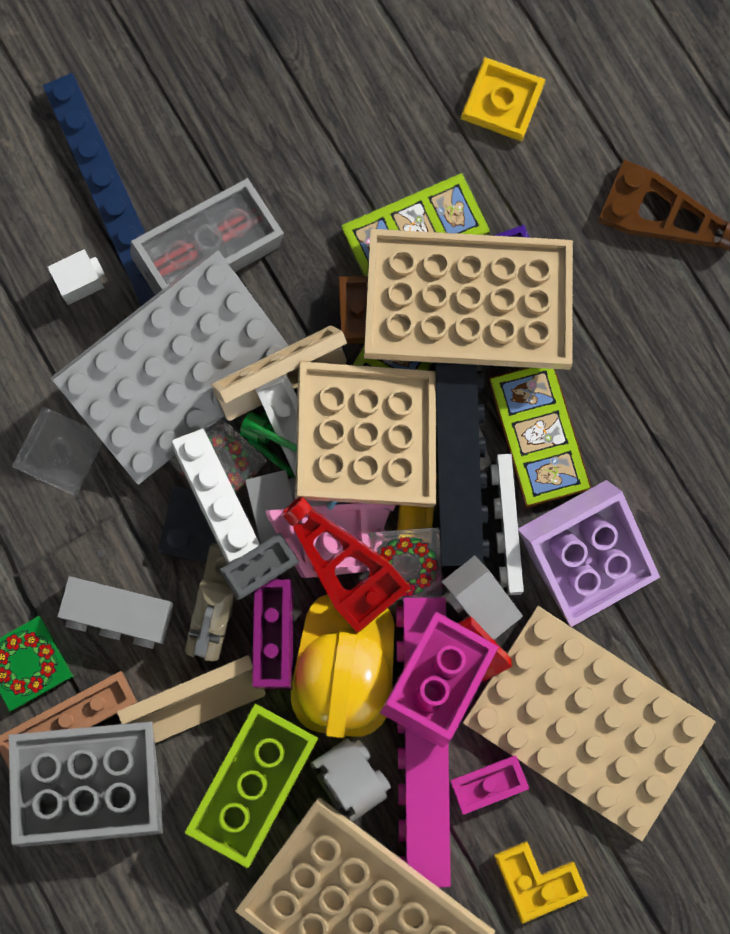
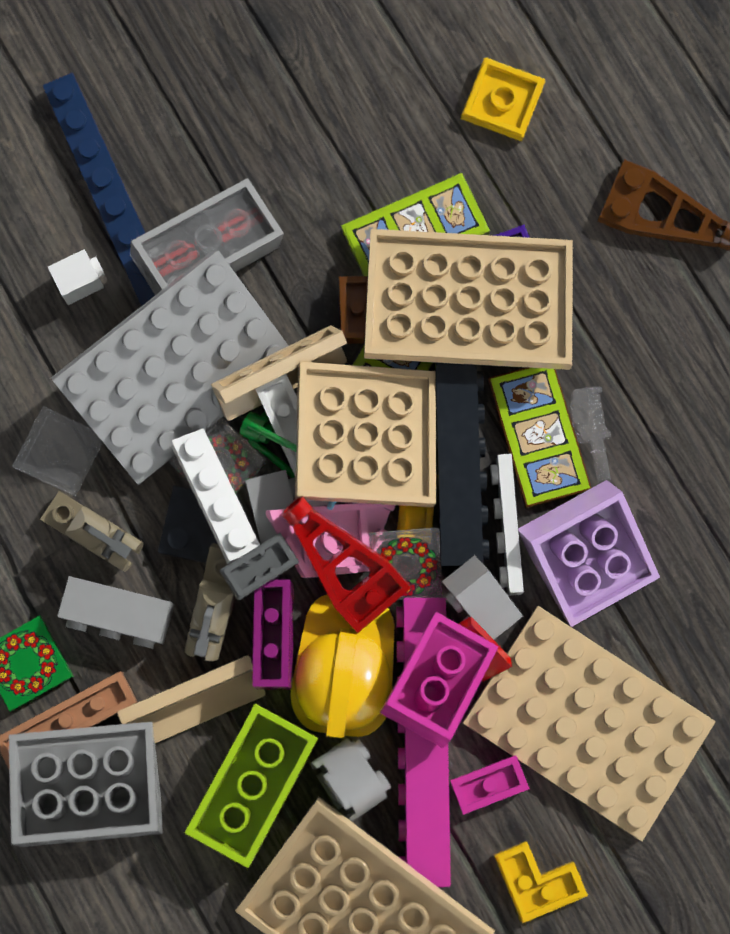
none -> dark tan plate [40,491,143,572]
none -> clear piece [569,387,611,482]

